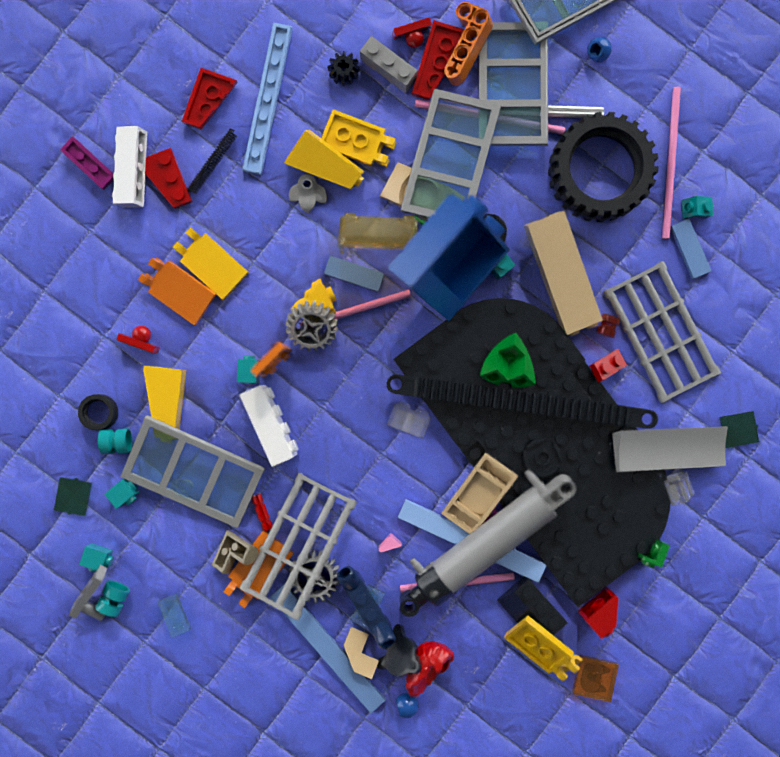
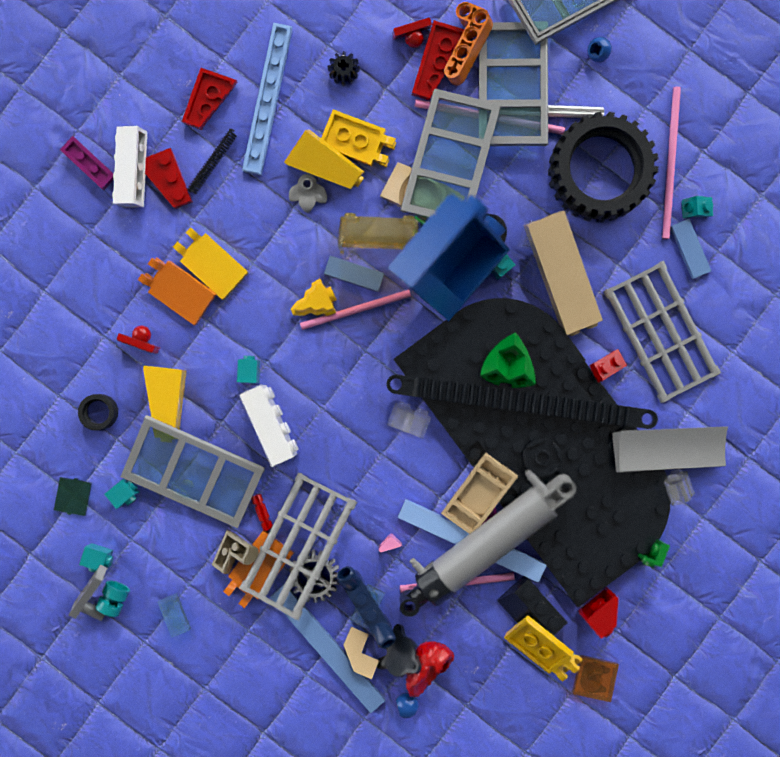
teal wheel [98,428,133,455] -> none
orange tile [250,341,292,377] -> none
light grey gear [285,300,338,352] -> none
light grey brick [360,36,418,93] -> none
clear red wheel [596,314,621,338] -> none
piece [720,411,759,448] -> none

